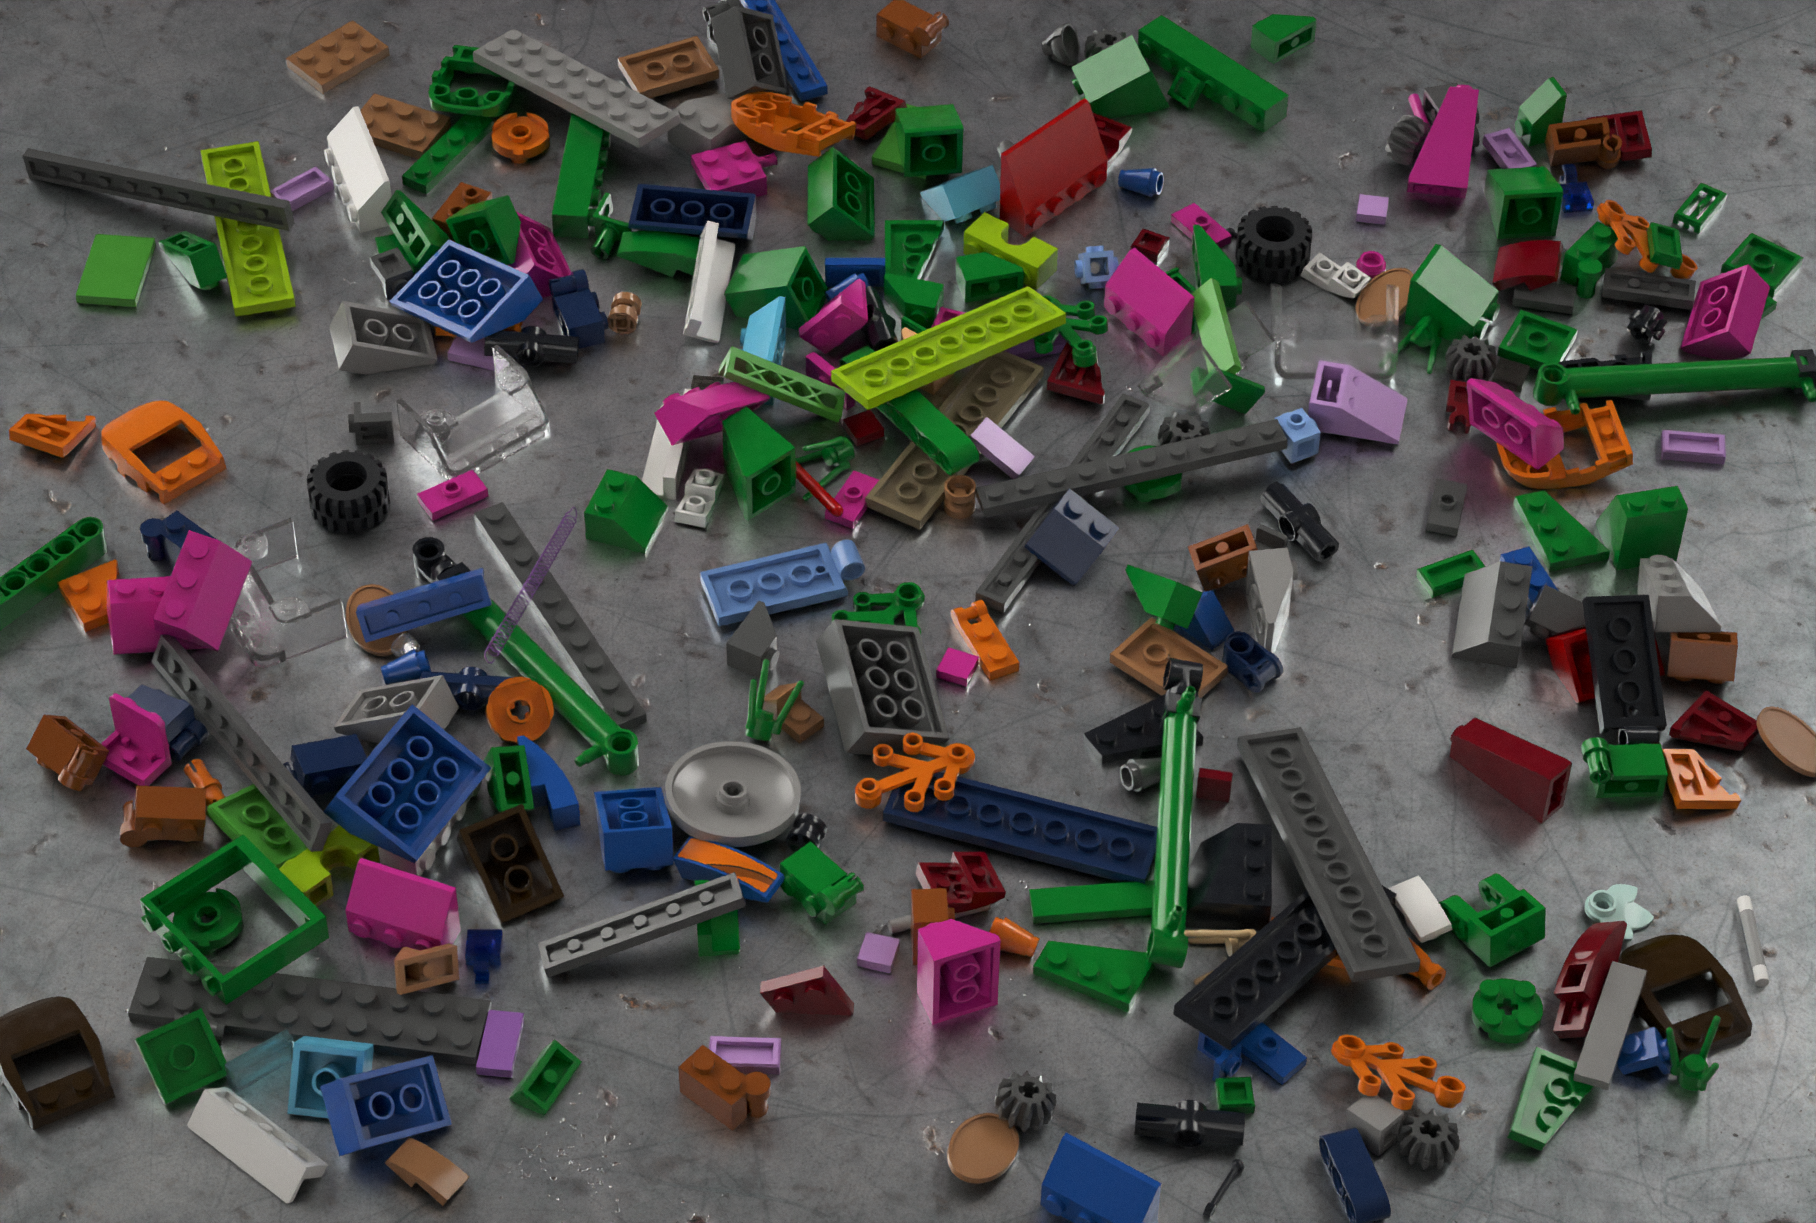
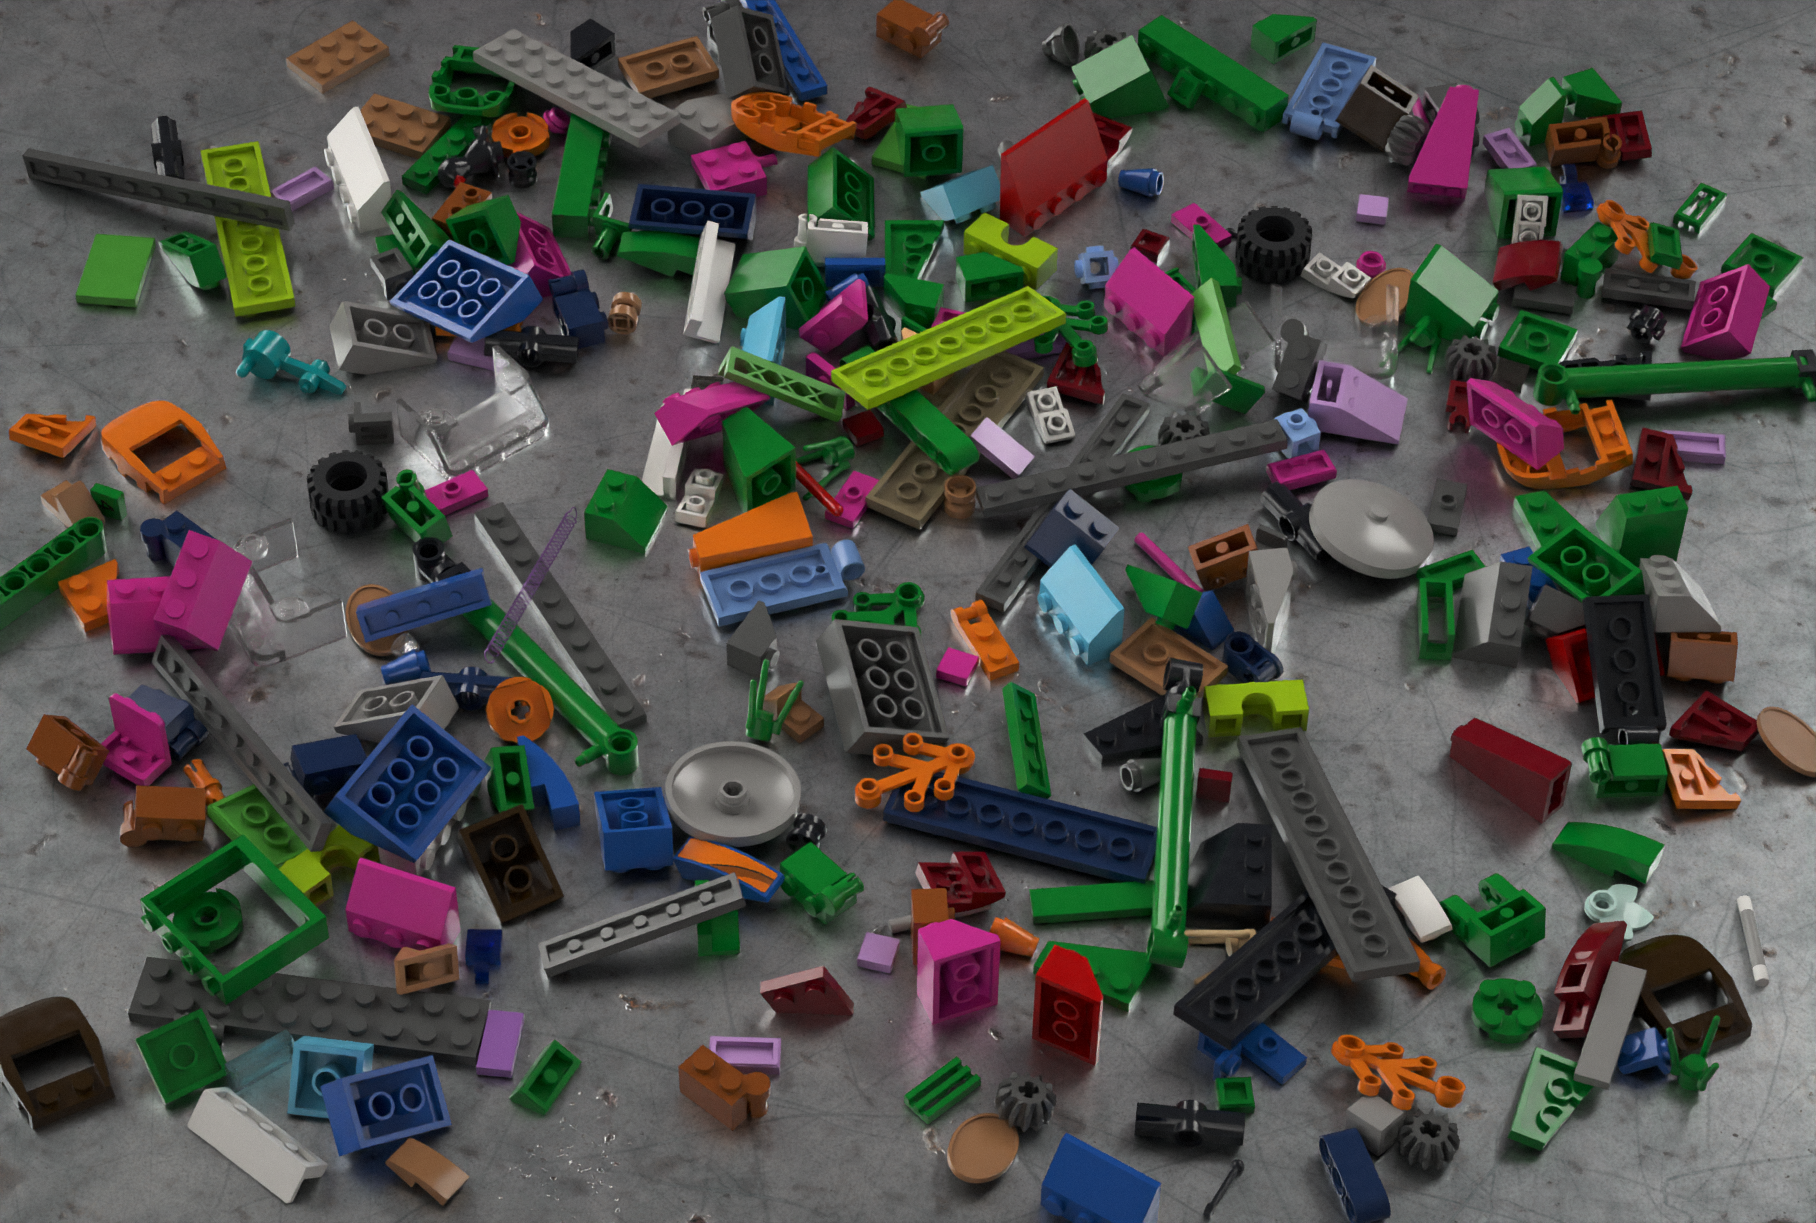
none -> medium nougat slope [40,480,105,528]
none -> green tile [90,483,127,521]
none -> black piece [151,116,185,180]
none -> teal piece [236,330,346,395]
none -> green hinge [381,469,453,544]
none -> black animal [438,125,505,189]
none -> black wheel [507,151,538,188]
none -> dark pink plate [543,107,570,134]
none -> black slope [570,18,616,70]
none -> orange slope [688,492,813,575]
none -> white hinge [794,214,868,267]
none -> green tile [904,1056,981,1125]
none -> green plate [1002,682,1052,799]
none -> white slope [1026,386,1076,444]
none -> red slope [1032,944,1104,1066]
none -> medium azure slope [1037,544,1125,666]
none -> dark pink bar [1134,532,1204,592]
none -> lime arch [1202,679,1309,738]
none -> dark pink plate [1266,449,1337,490]
none -> dark grey hinge [1272,319,1328,403]
none -> medium blue hinge [1282,43,1376,140]
none -> light grey dish [1309,479,1434,579]
none -> dark brown slope [1335,65,1419,152]
none -> green window [1416,578,1455,661]
none -> white slope [1512,195,1548,244]
none -> green slope [1527,521,1646,602]
none -> green slope [1552,822,1665,884]
none -> green slope [1561,68,1622,119]
none -> dark red wing [1630,427,1693,500]

